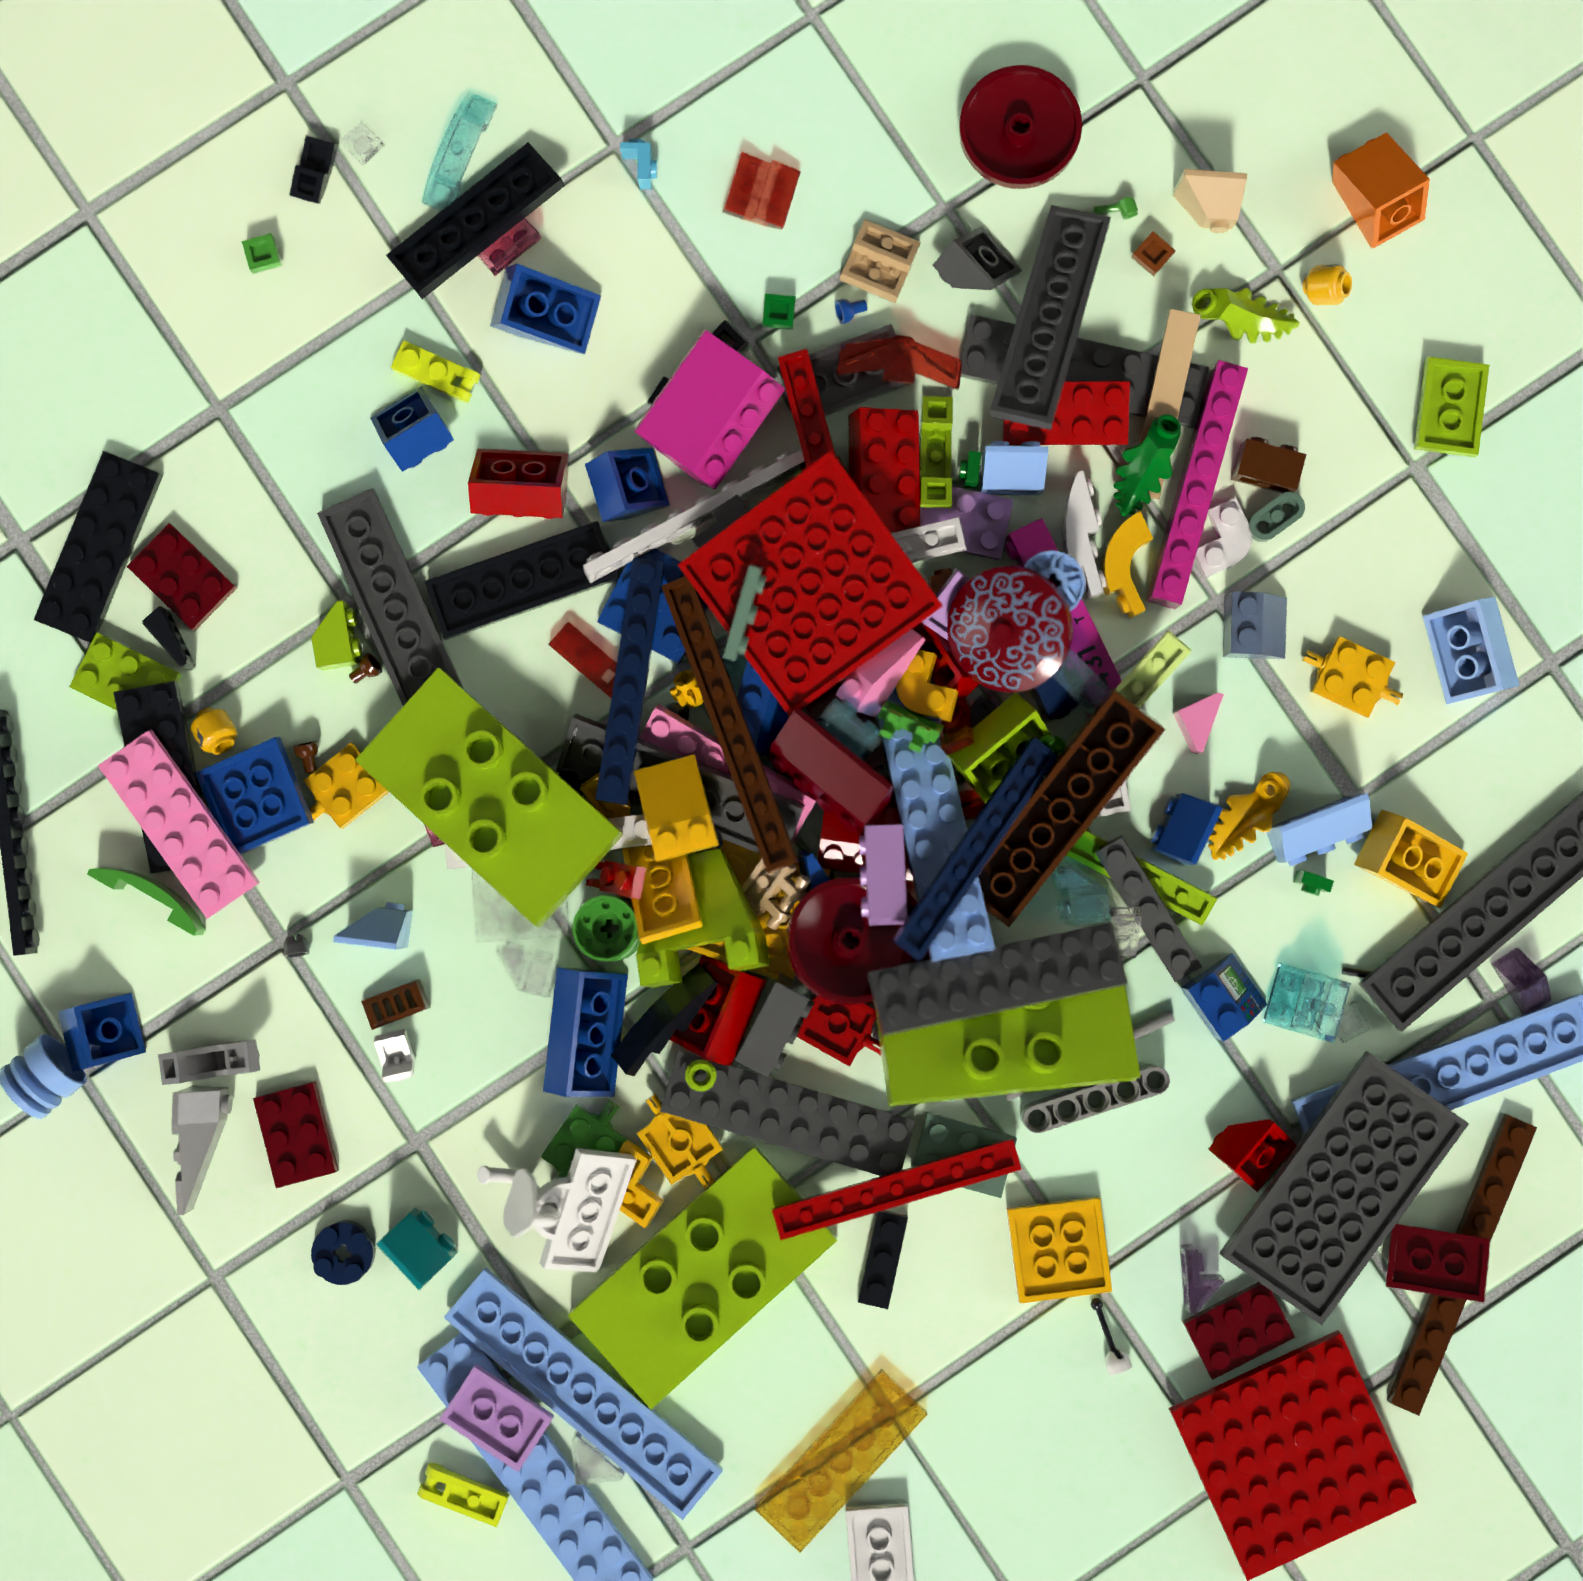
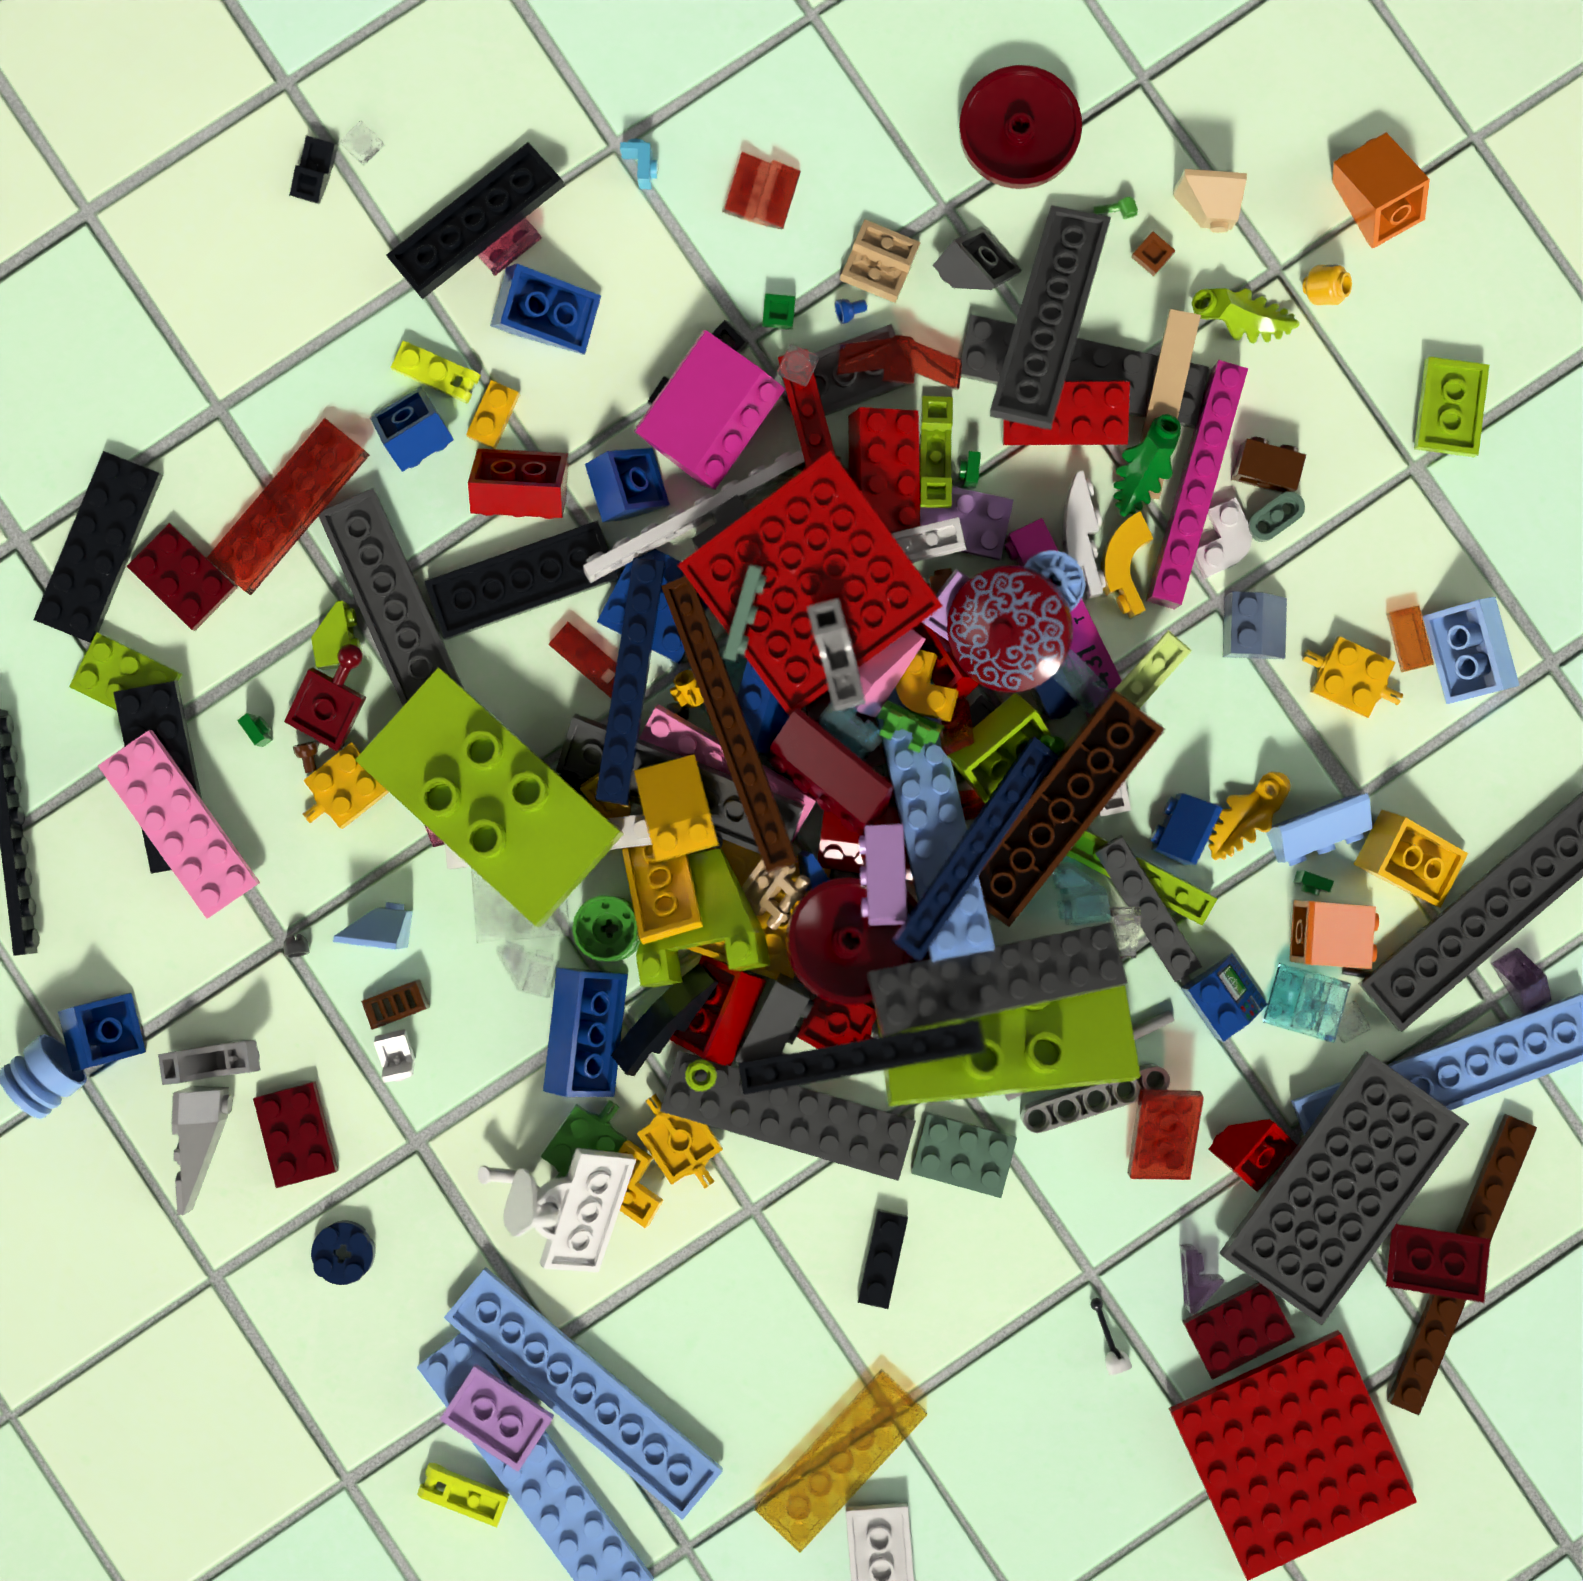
bright green slope [87,868,206,936] -> none
black slope [142,606,196,671] -> none
yellow head [190,708,238,755] -> none
blue plate [195,737,314,854] -> none
bright green plate [241,233,282,274] -> none
reddish brown piece [349,653,383,684] -> none
teal slope [376,1207,458,1291] -> none
clear light blue slope [421,92,497,211] -> none
lime plate [568,1144,837,1410] -> none
clear slope [571,1431,625,1485] -> none
red hinge [585,860,646,899] -> none
red plate [772,1138,1022,1241] -> none
light blue slope [980,441,1048,496] -> none
yellow plate [1006,1196,1113,1304] -> none
bright pink slope [1173,692,1224,754] -> none
none -> clear red plate [206,418,370,595]
none -> green plate [237,713,273,747]
none -> dark red plate [284,644,366,752]
none -> yellow plate [466,380,520,449]
none -> black plate [738,1019,987,1095]
none -> clear plate [777,344,819,387]
none -> light grey arch [807,599,866,711]
none -> clear red plate [1127,1089,1204,1180]
none -> orange slope [1289,900,1379,969]
none -> clear orange tile [1387,605,1434,673]

